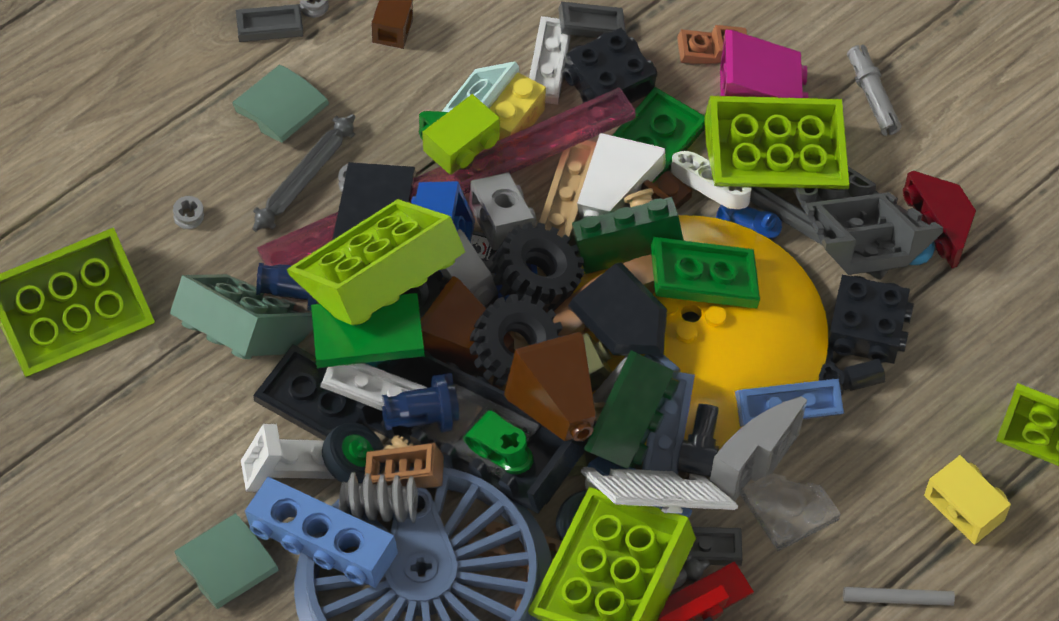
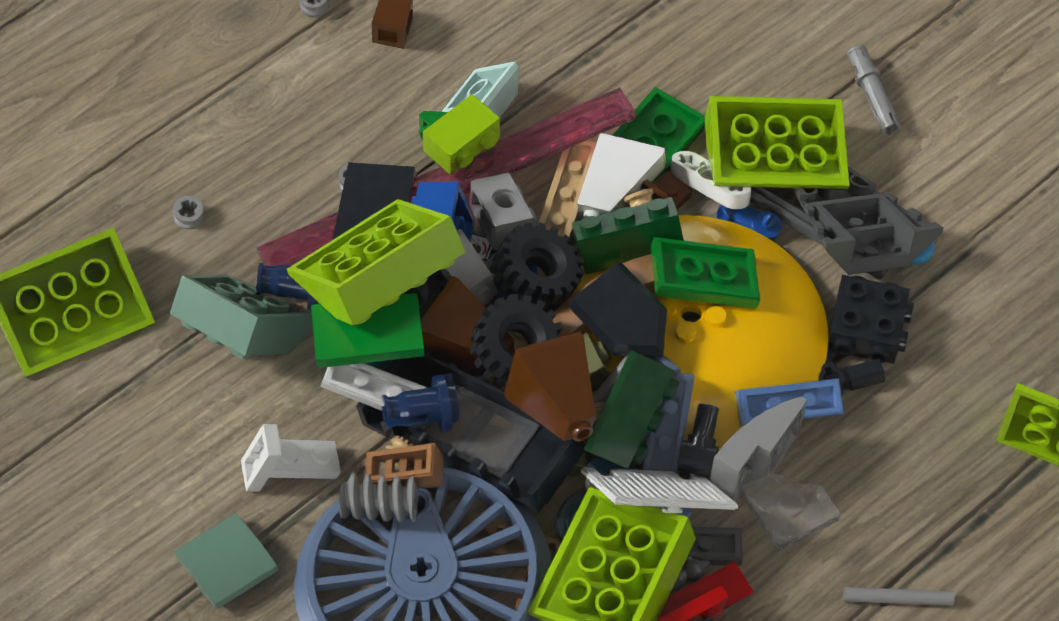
sand green slope [232,64,329,143] -> none
dark grey tile [236,4,303,42] -> none
medium blue brick [245,477,398,588] -> none
dark grey wheel [252,114,355,232] -> none
black tile [253,344,362,441] -> none
black wheel [322,423,385,483] -> none
green piece [463,410,534,474] -> none
light yellow brick [489,72,546,155] -> none
white tile [529,16,571,105] -> none
dark grey tile [558,1,626,38] -> none
black brick [563,27,657,119] -> none
nougat slope [677,25,747,64] -> none
dark pink slope [720,30,809,98] -> none
dark red slope [903,171,976,269] -> none
light yellow brick [924,455,1011,545] -> none

